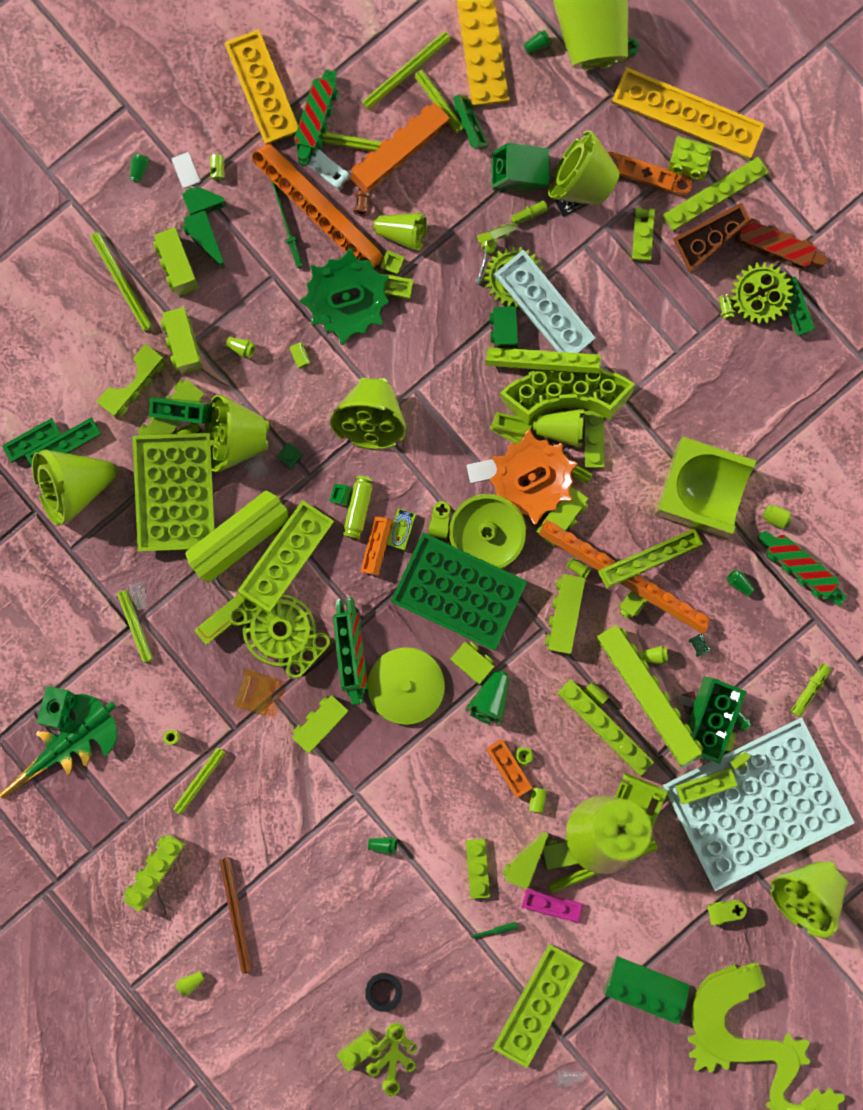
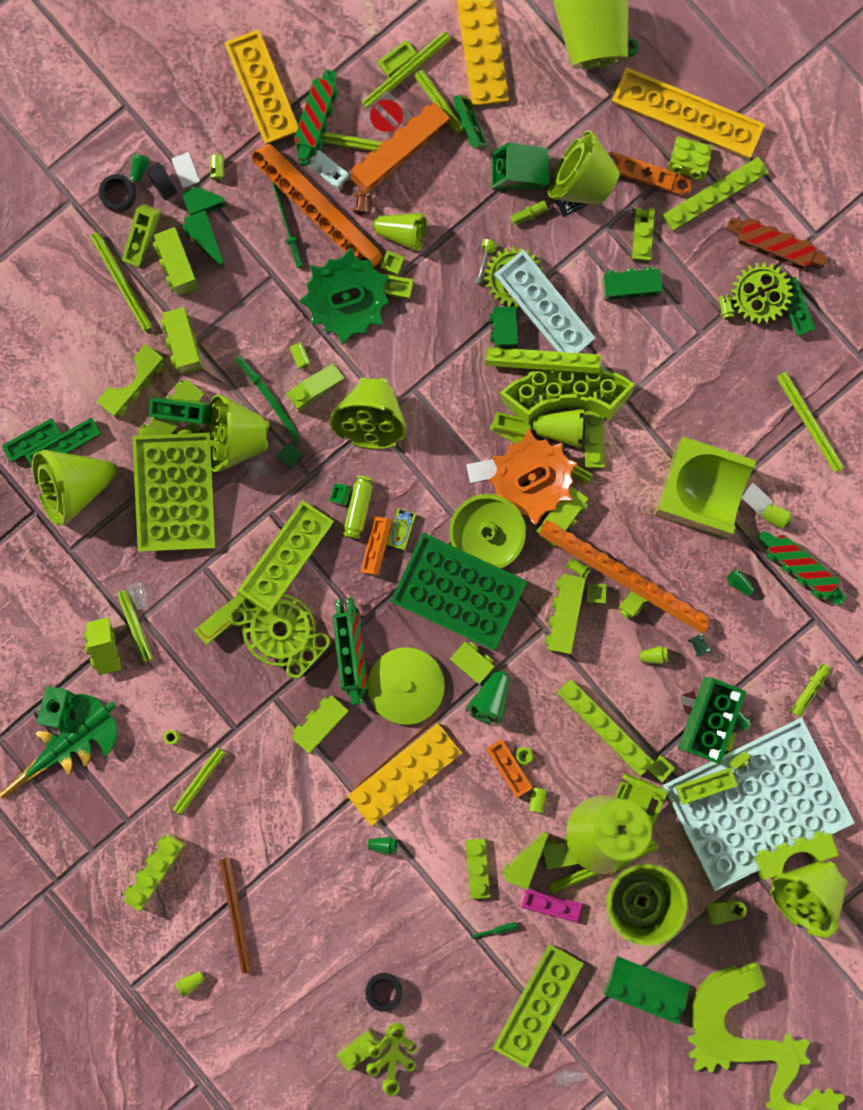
lime piece [185,491,289,583] -> none
lime cone [226,336,256,358] -> none
clear yellow plate [233,668,278,716] -> none
lime piece [428,501,450,539] -> none
lime plate [477,222,516,244] -> none
green cone [523,30,552,55] -> none
lime piece [583,681,609,707] -> none
lime brick [597,624,703,769] -> none
lime tile [598,528,704,589] -> none
dark orange wedge [673,203,752,273] -> none
none -> lime brick [84,617,121,675]
none -> black tyre [99,174,136,213]
none -> lime slope [122,204,161,267]
none -> black tyre [146,162,177,201]
none -> green sword [235,355,299,445]
none -> lime slope [286,364,344,412]
none -> yellow plate [348,723,462,826]
none -> piece [360,90,413,140]
none -> lime tile [377,40,418,78]
none -> lime plate [586,583,607,604]
none -> green brick [602,267,663,301]
none -> lime cone [606,864,688,946]
none -> lime plate [647,755,675,782]
none -> white sticker [742,483,773,516]
none -> lime arch [753,830,839,880]
none -> lime axle [777,372,844,473]

